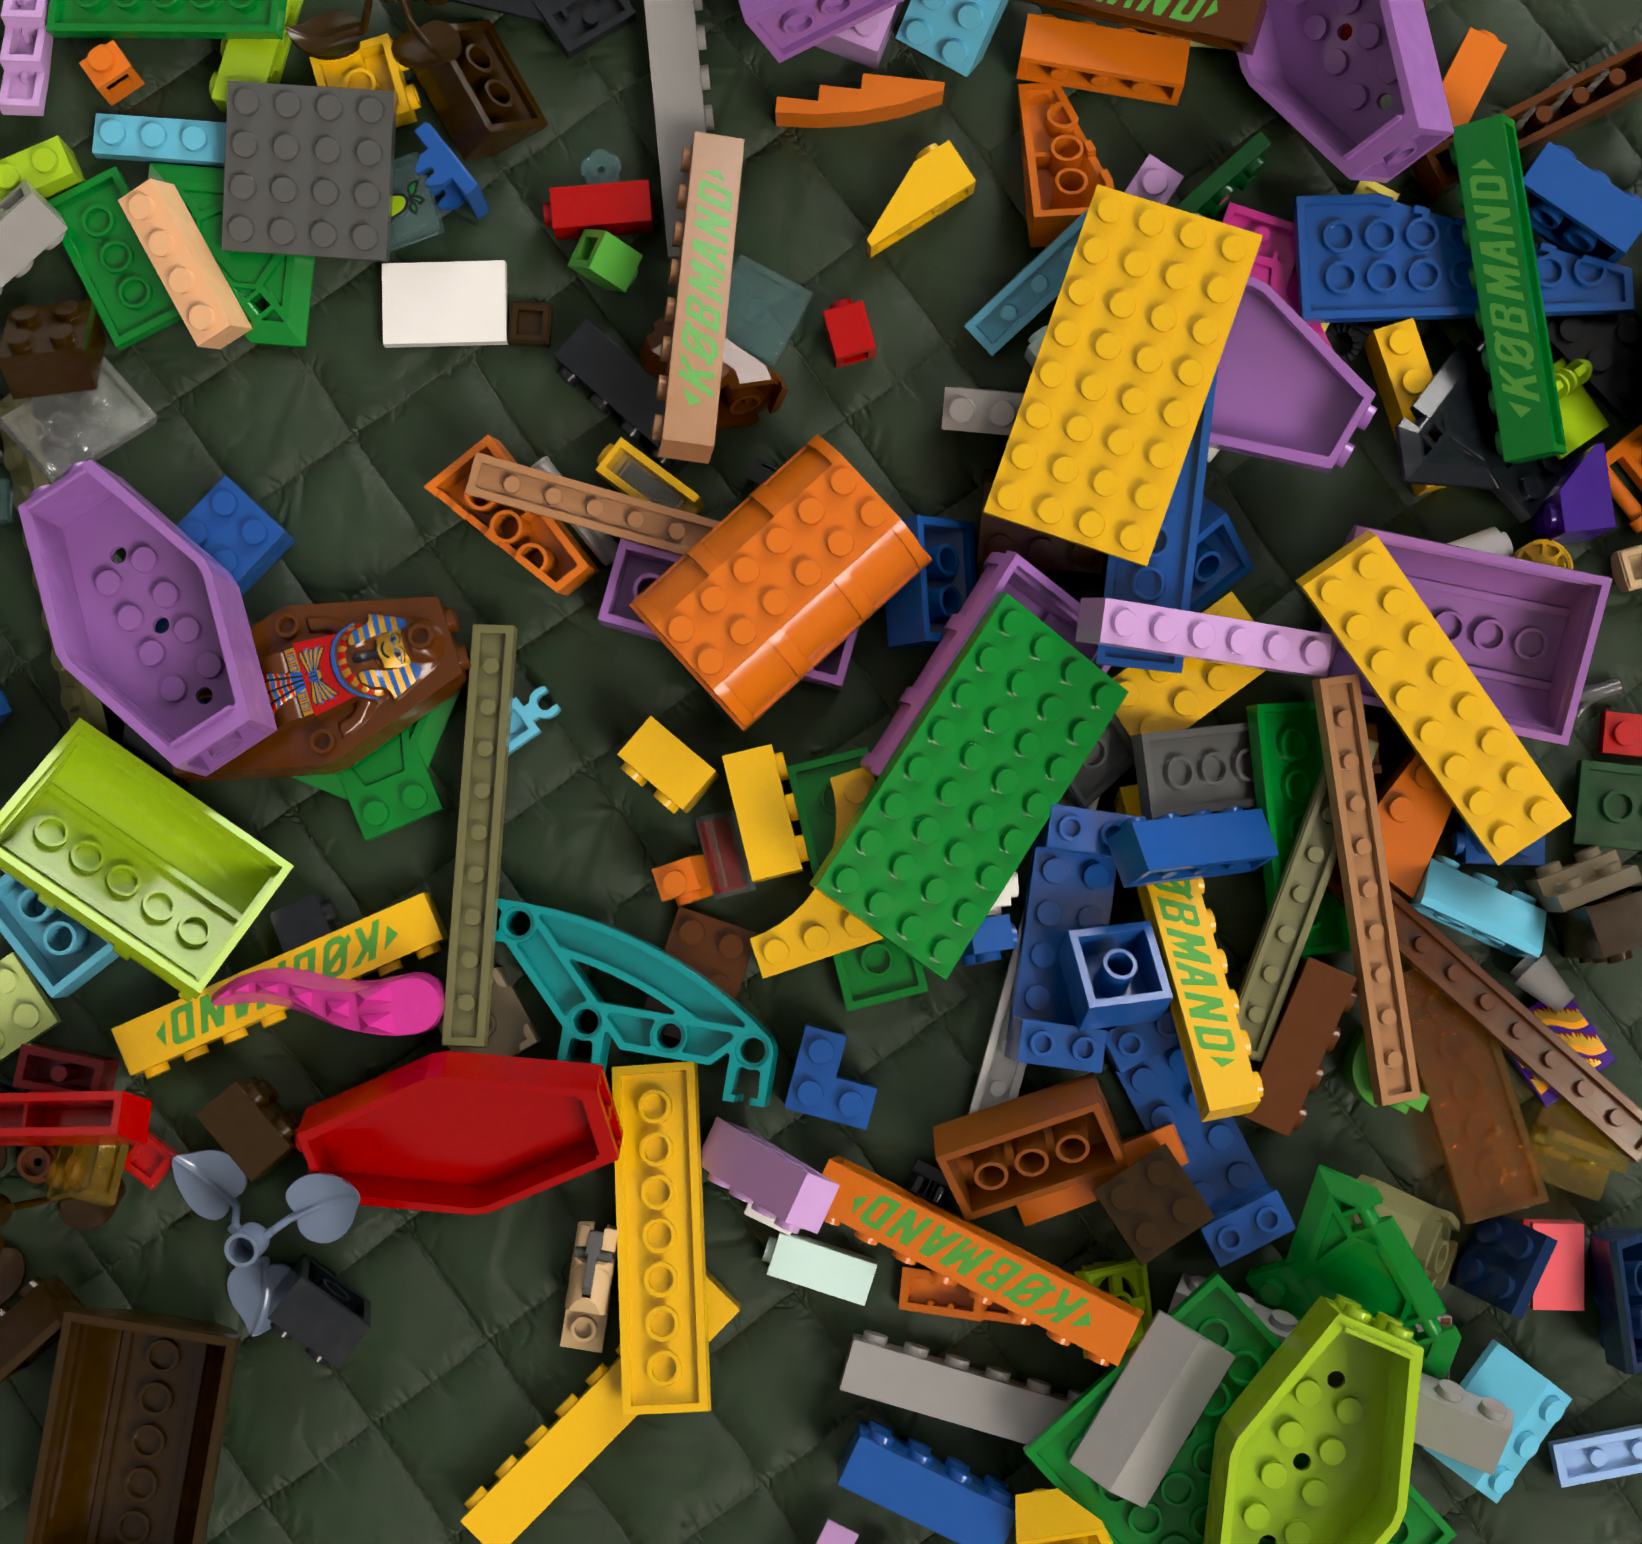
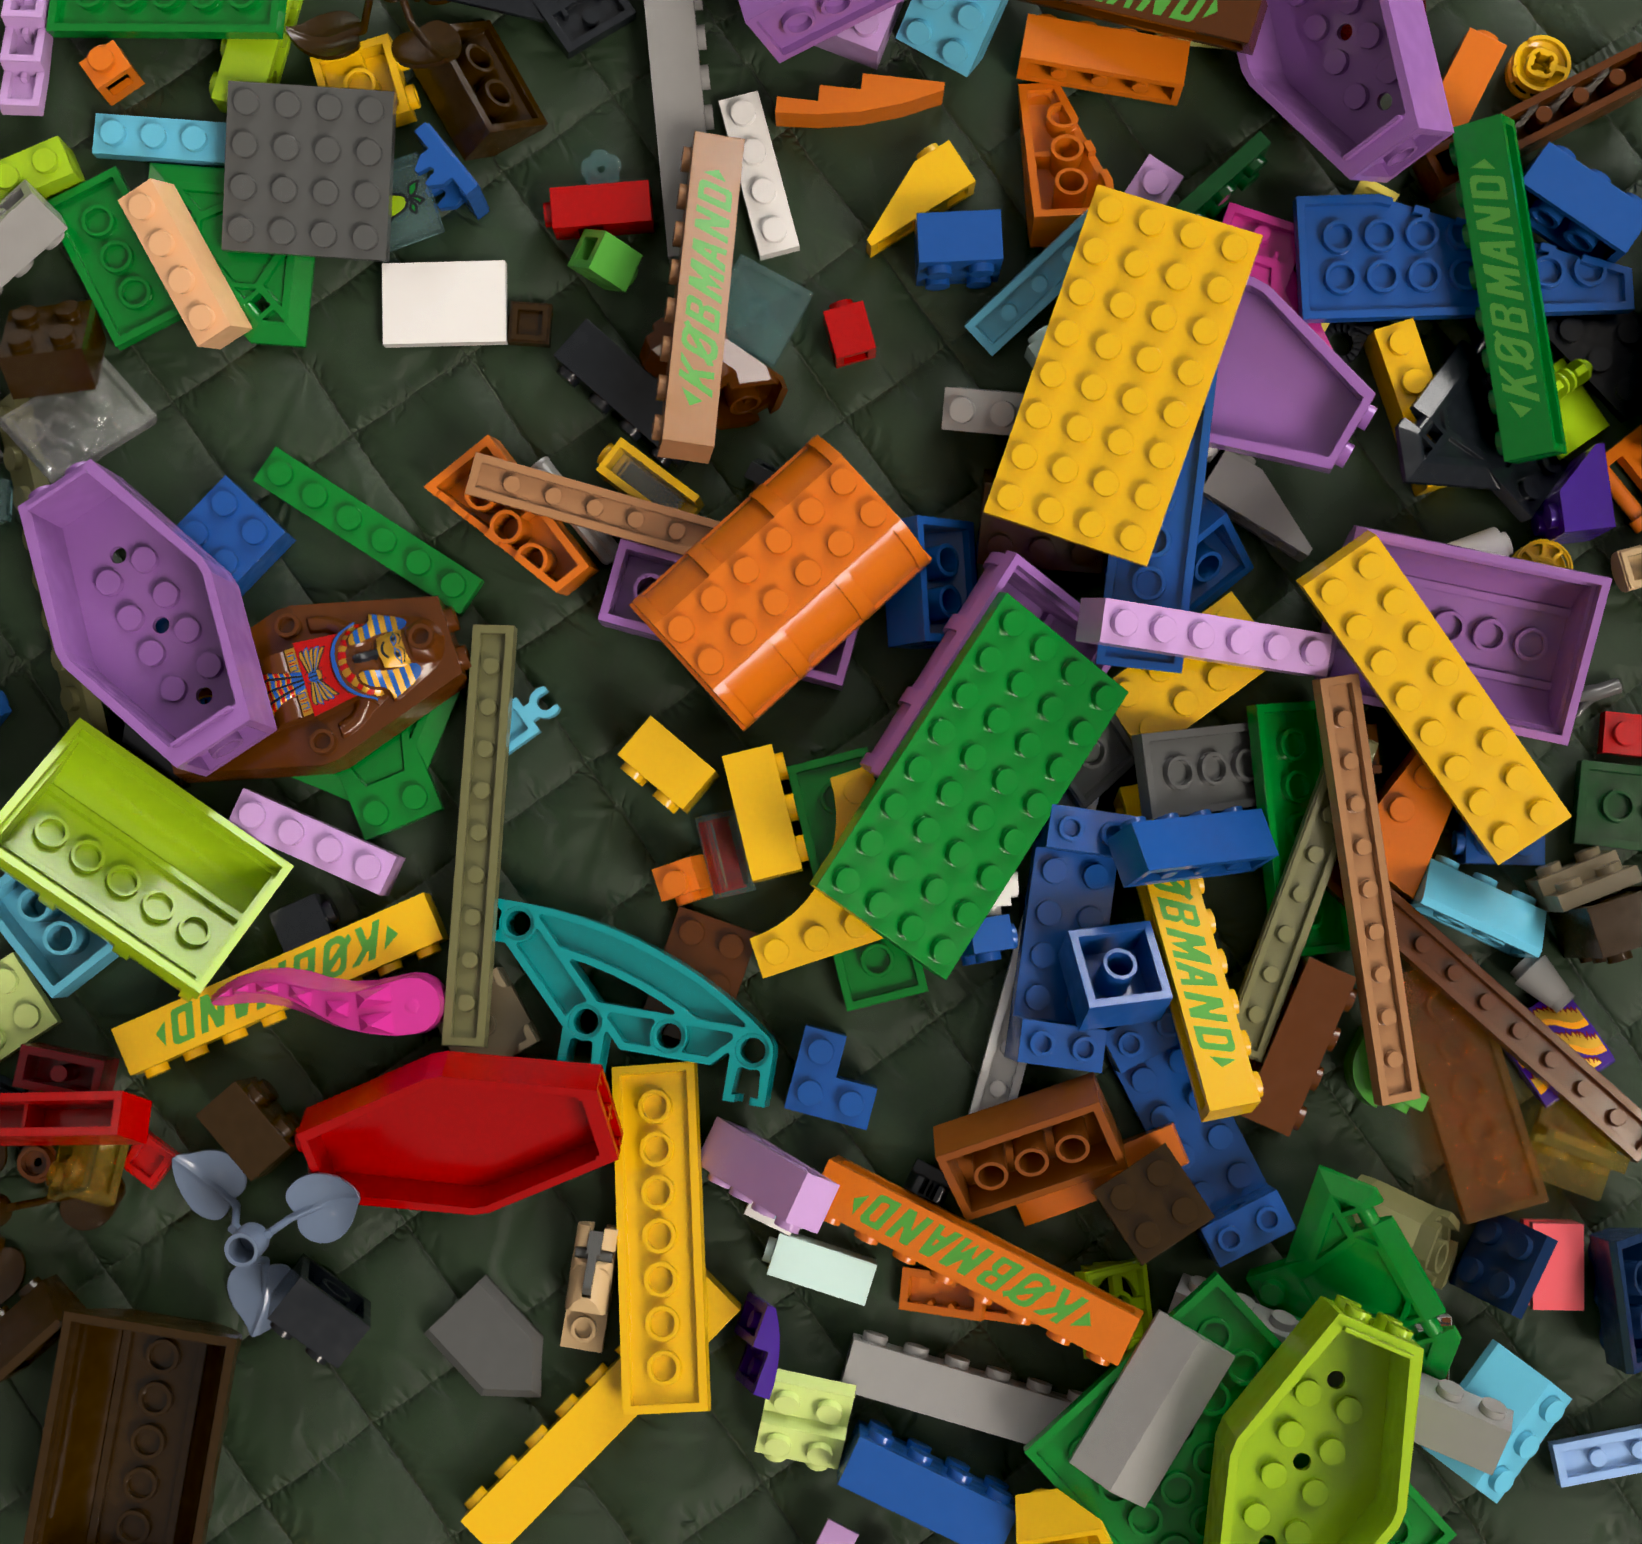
none -> lavender brick [229,788,406,896]
none -> green plate [253,447,485,616]
none -> dark grey tile [424,1274,544,1398]
none -> white plate [718,91,800,261]
none -> slope [734,1291,780,1400]
none -> yellowish green plate [754,1369,856,1471]
none -> blue brick [913,209,1004,291]
none -> light grey slope [1203,451,1312,562]
none -> yellow wheel [1504,35,1571,101]

